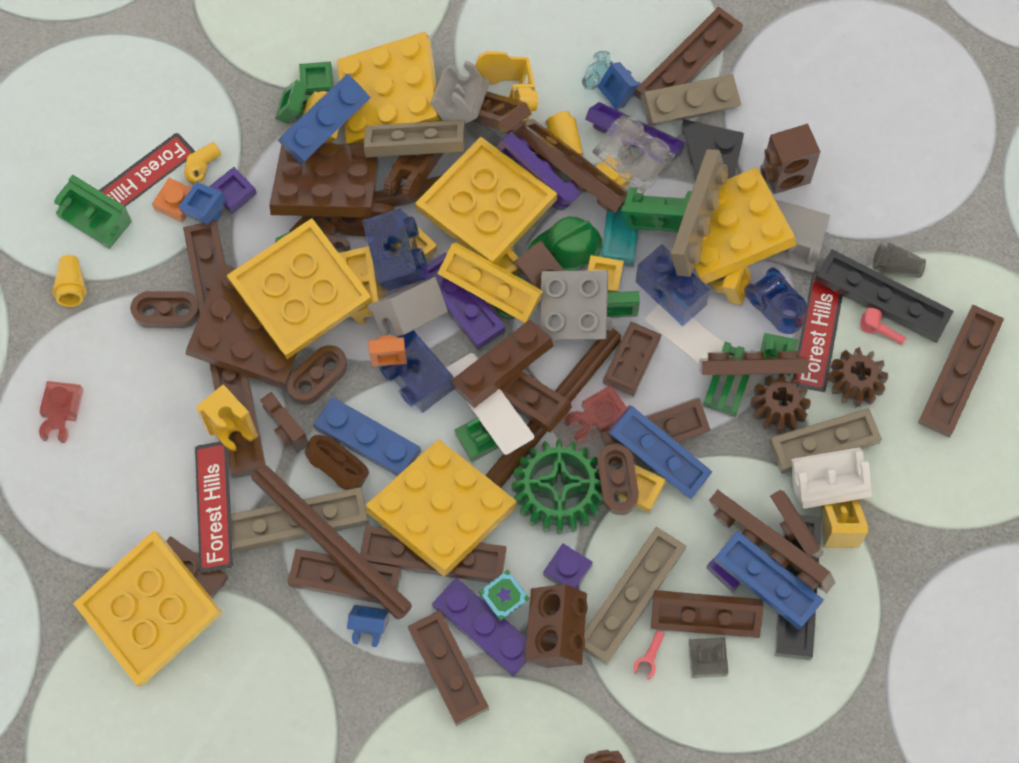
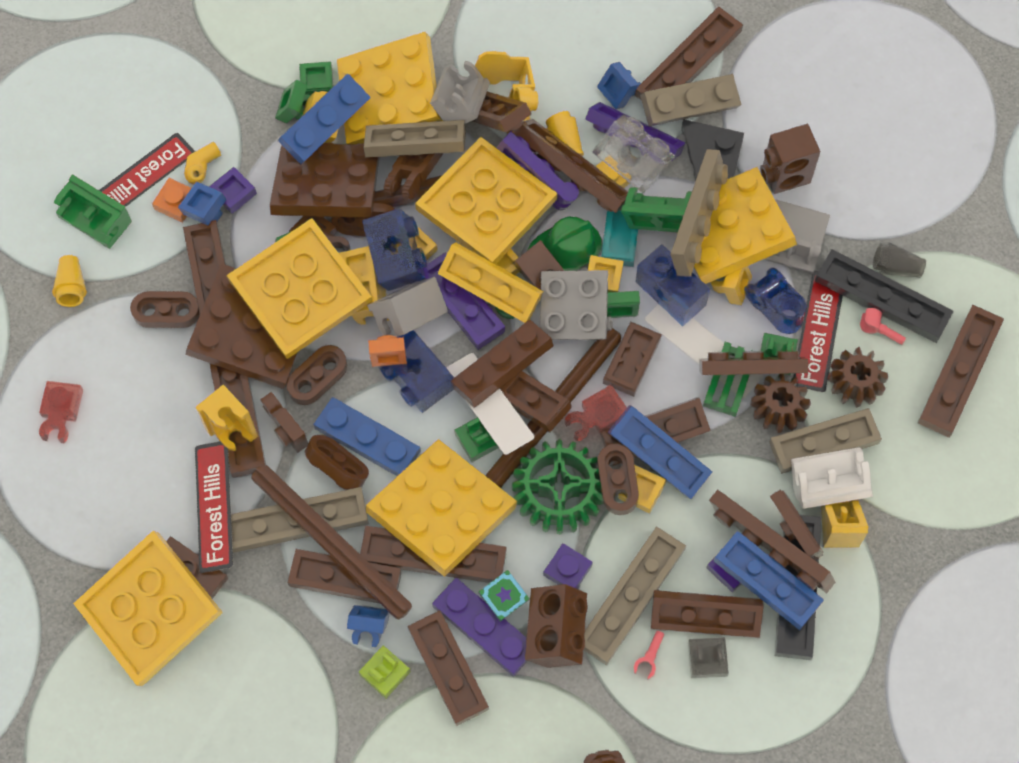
clear light blue arm [582,51,613,90] -> none
none -> lime tile [358,645,411,699]

